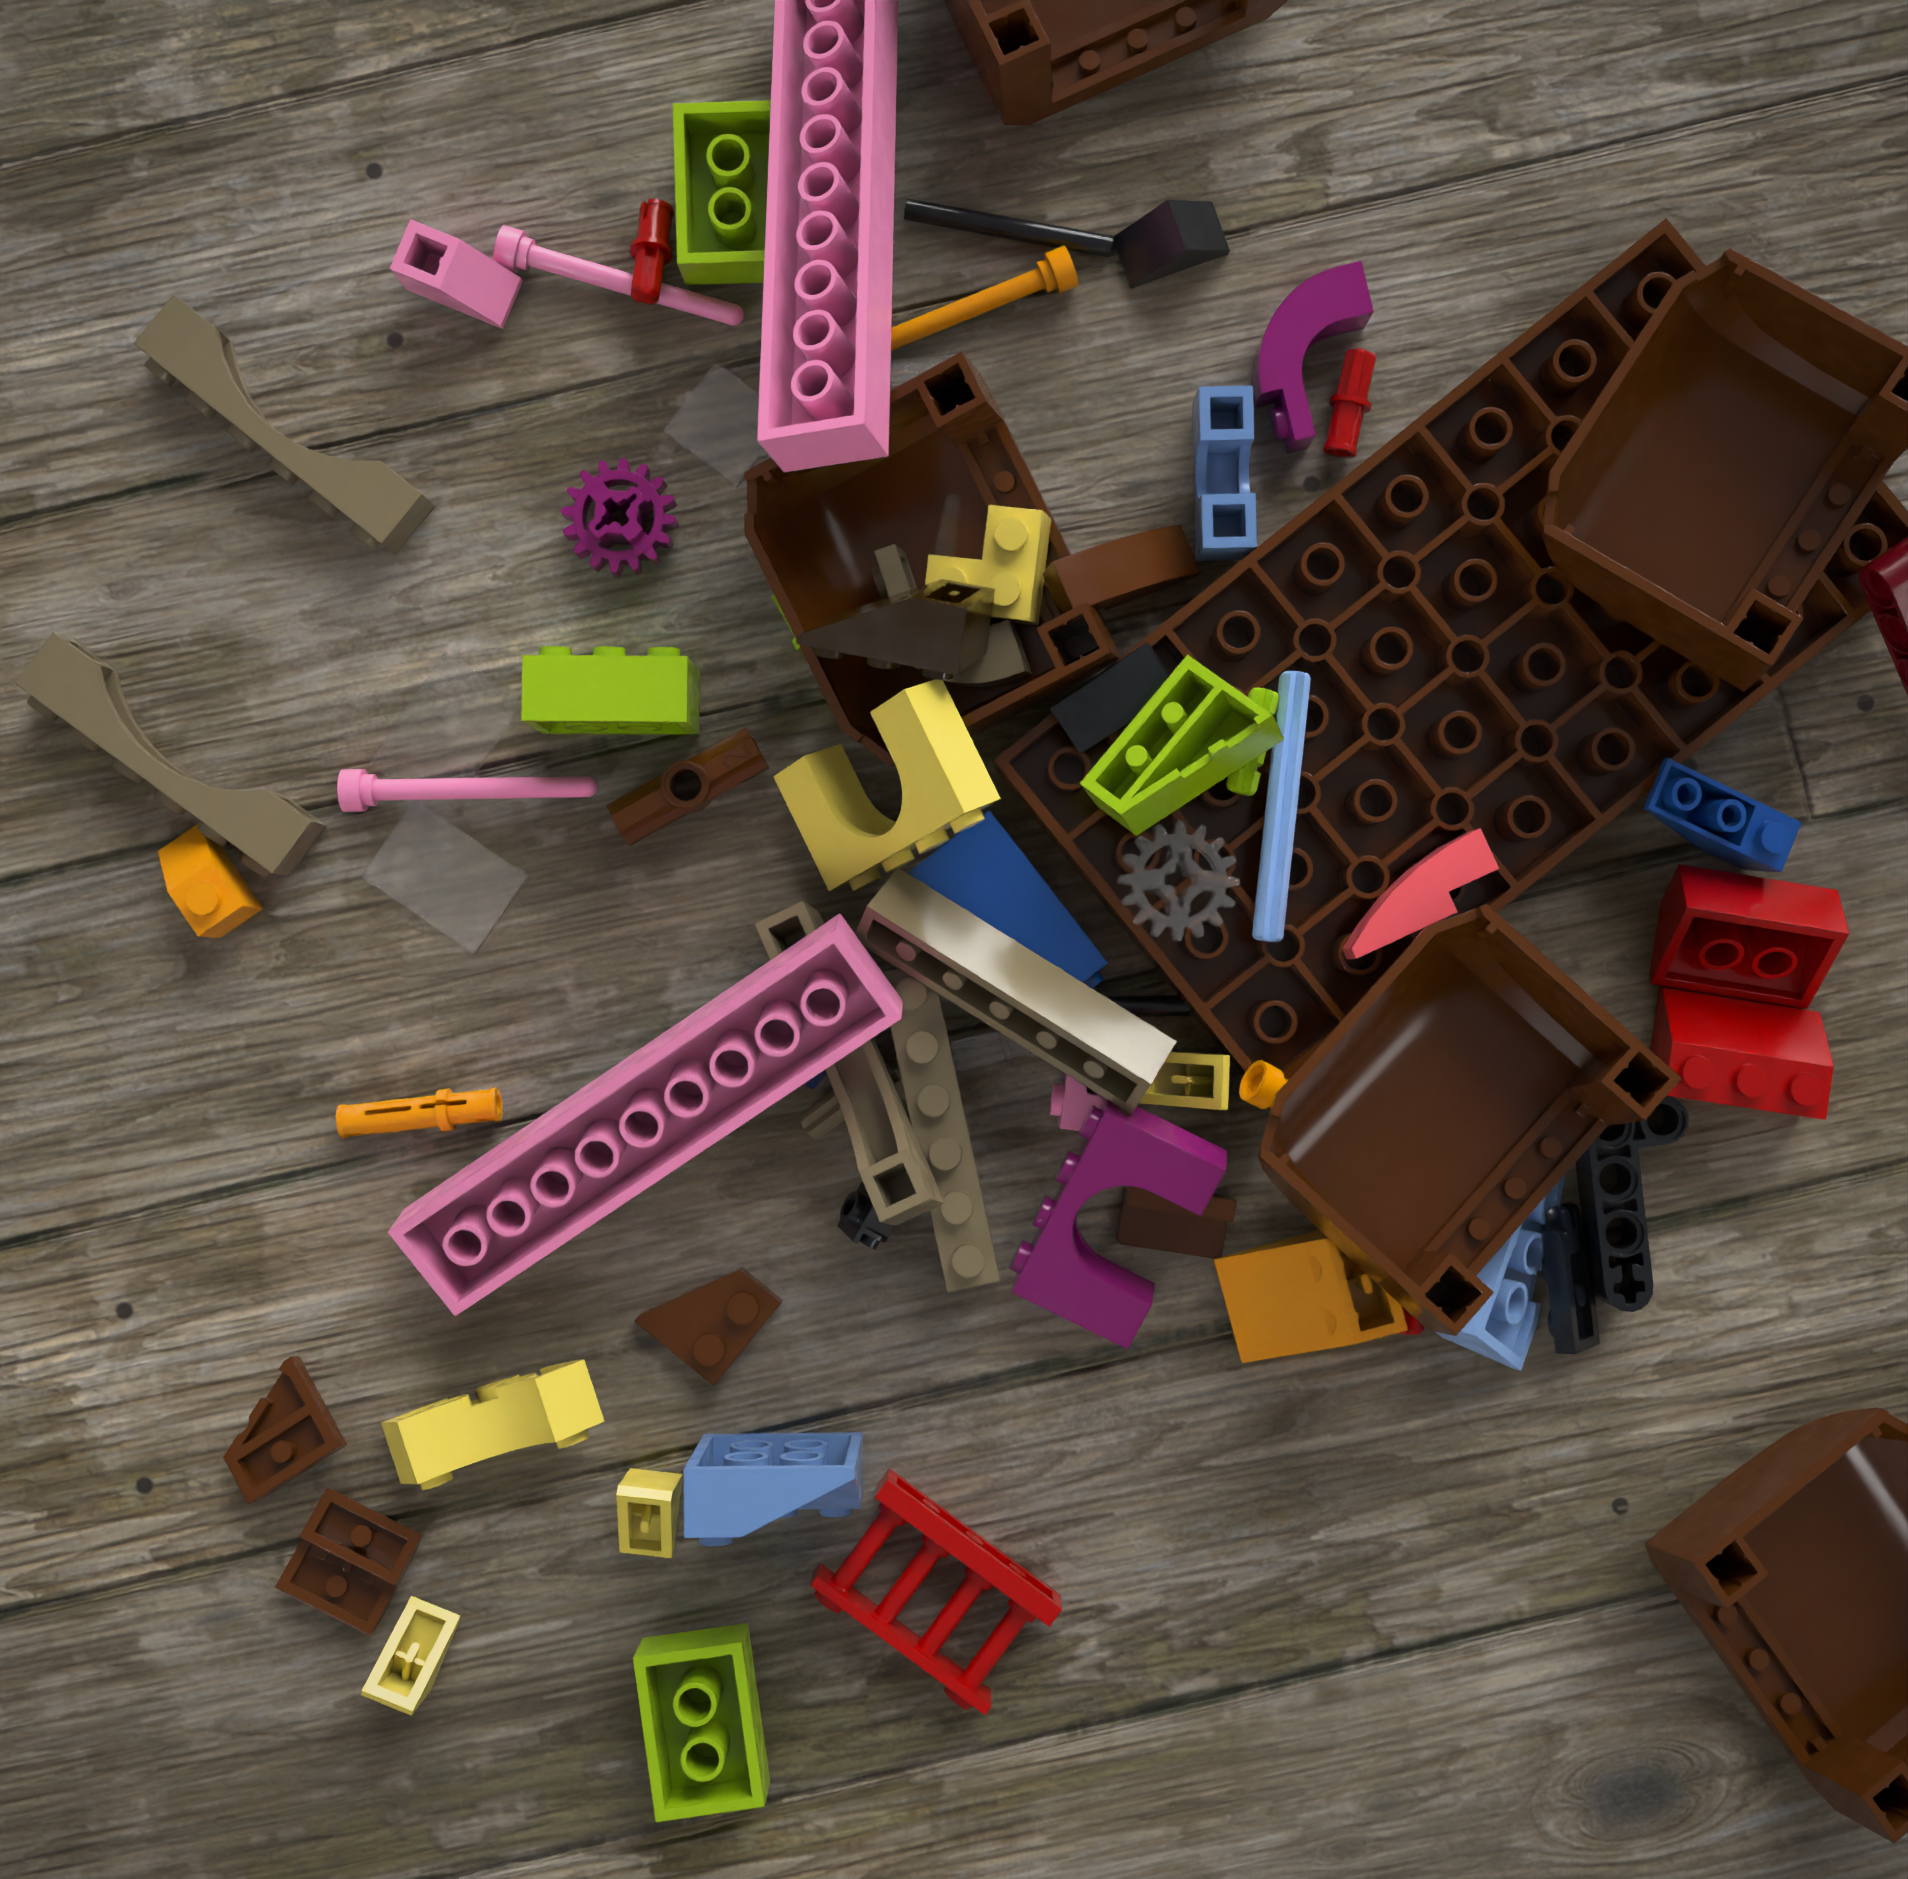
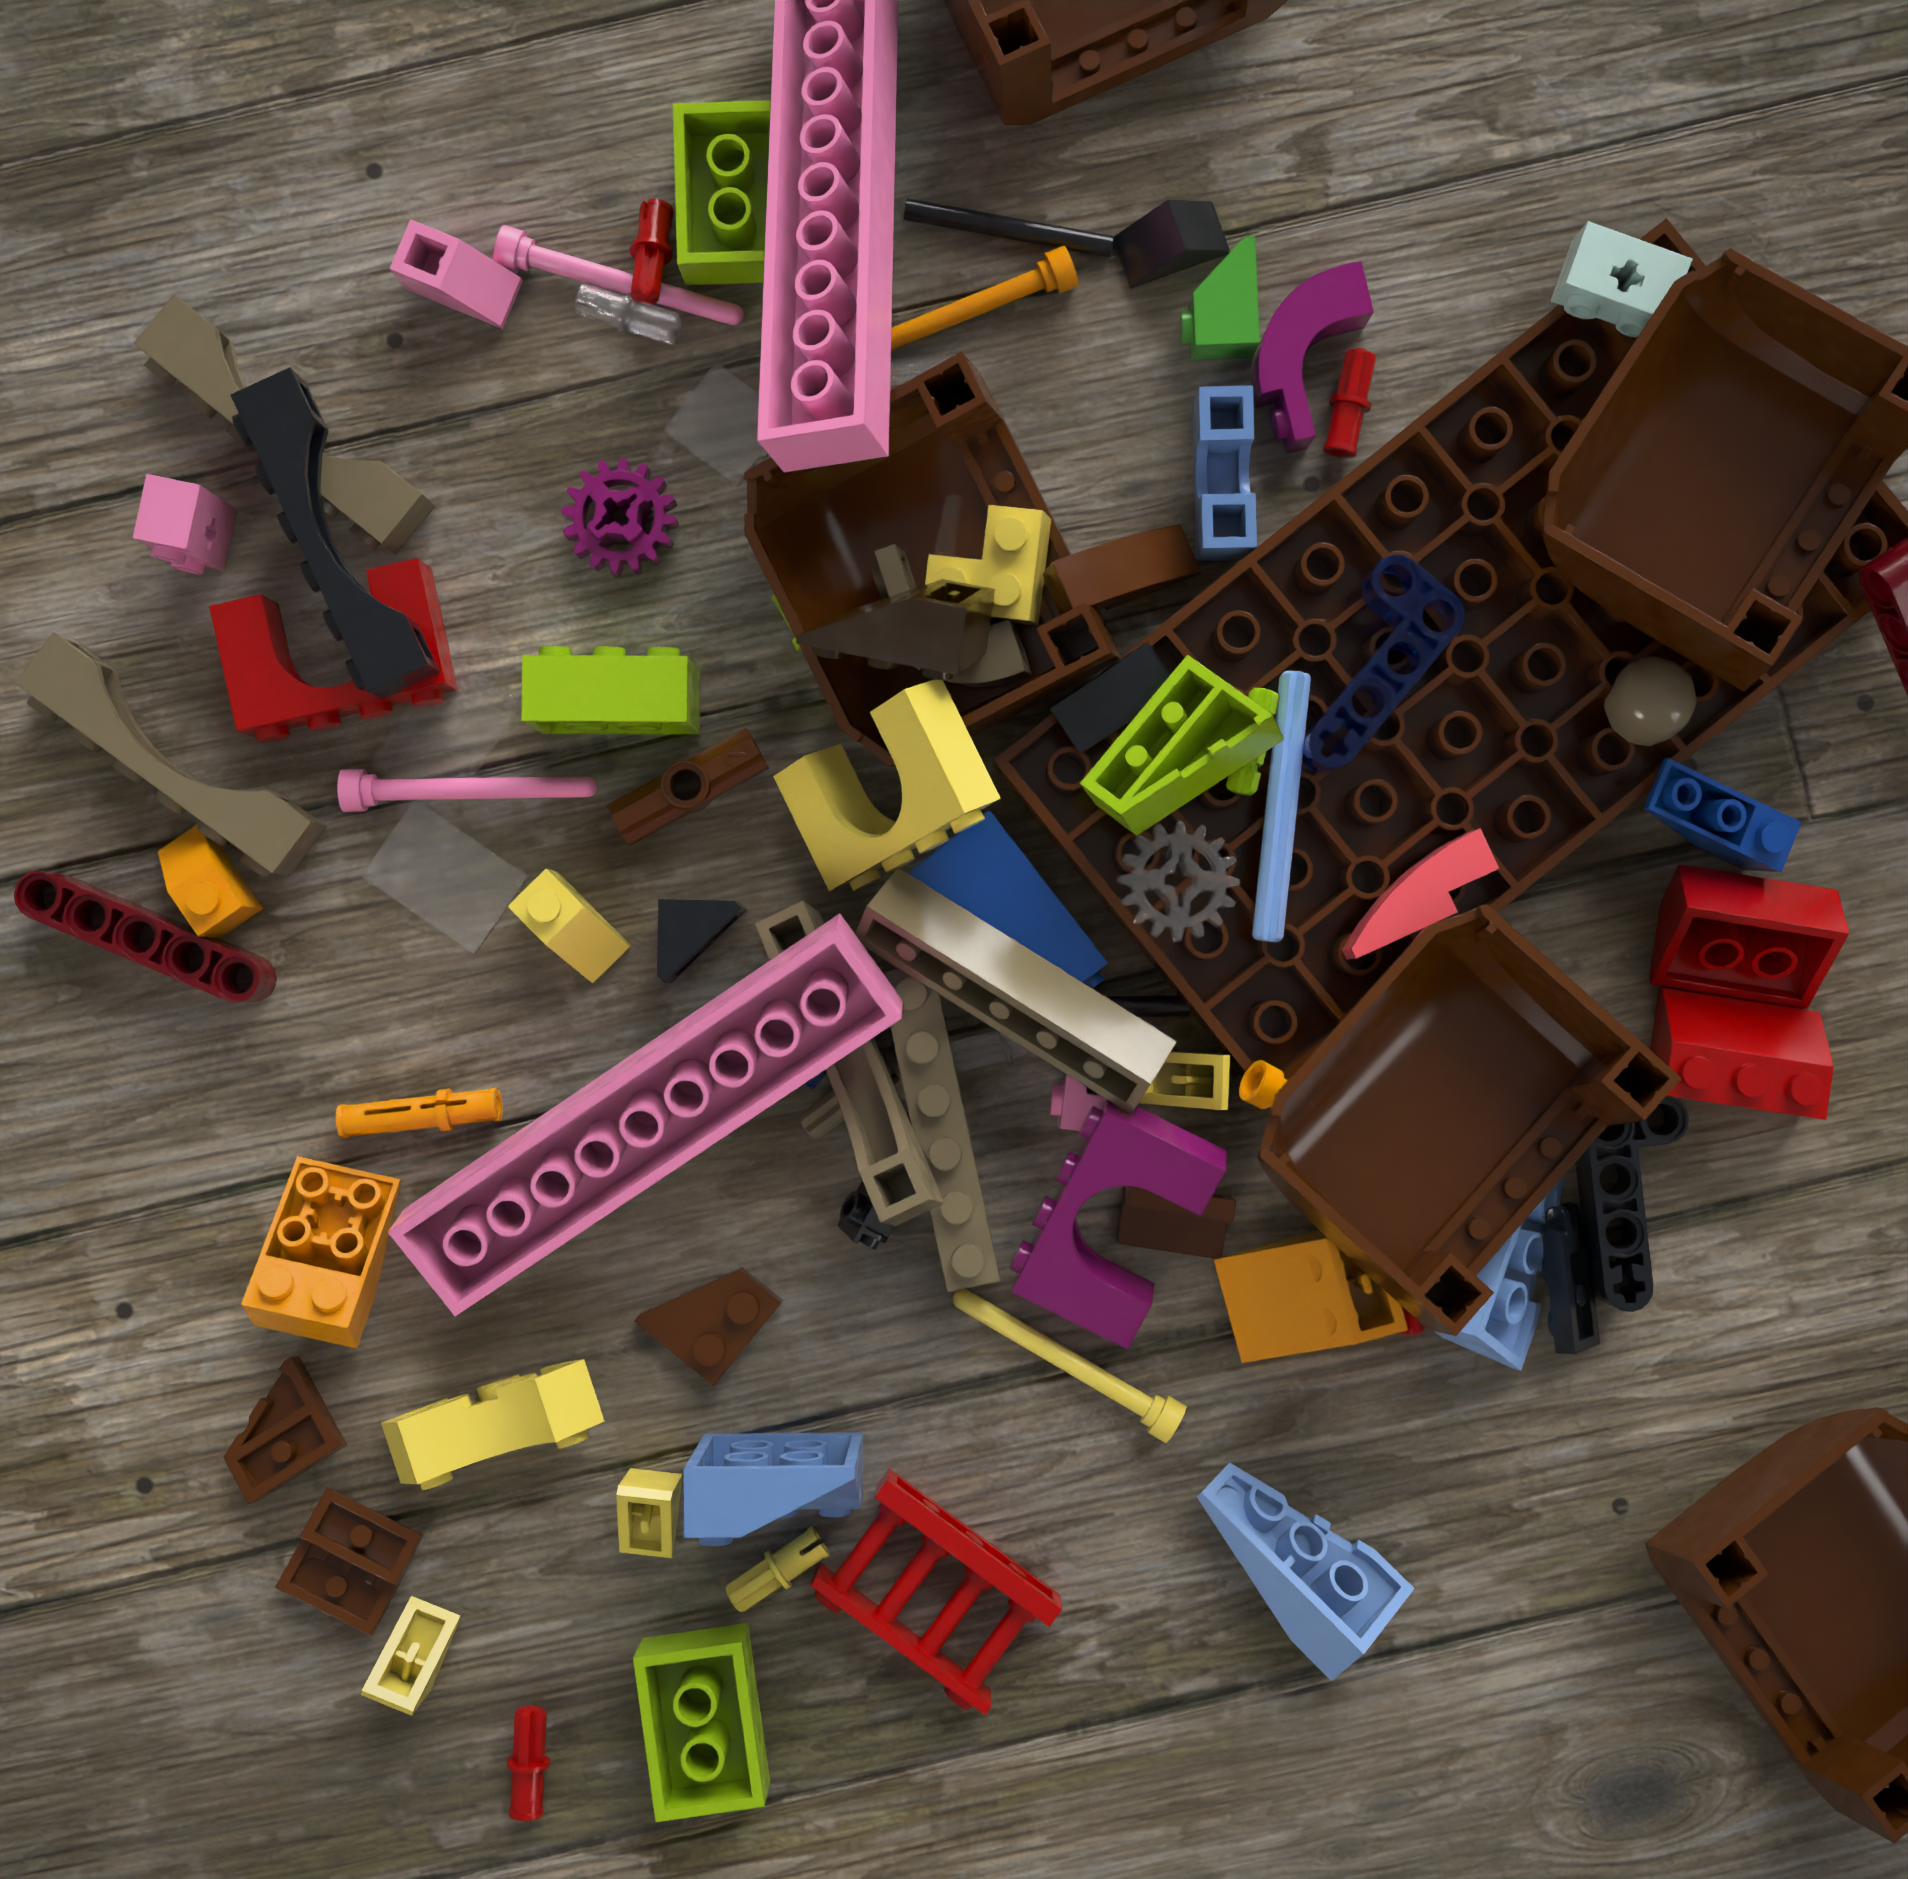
none -> dark red beam [14,871,277,1003]
none -> bright pink brick [133,474,237,575]
none -> red arch [209,558,459,743]
none -> black arch [230,367,440,699]
none -> light orange slope [241,1156,401,1349]
none -> red axle [507,1705,550,1821]
none -> light yellow slope [508,868,632,984]
none -> clear axle [575,282,682,345]
none -> black slope [657,899,747,983]
none -> light yellow axle [725,1526,830,1612]
none -> light yellow piece [953,1289,1187,1443]
none -> bright green slope [1179,236,1260,361]
none -> light blue wedge [1197,1462,1415,1681]
none -> clear blue beam [1302,554,1465,774]
none -> light aqua brick [1551,221,1693,338]
none -> dark tan hair [1604,655,1697,747]

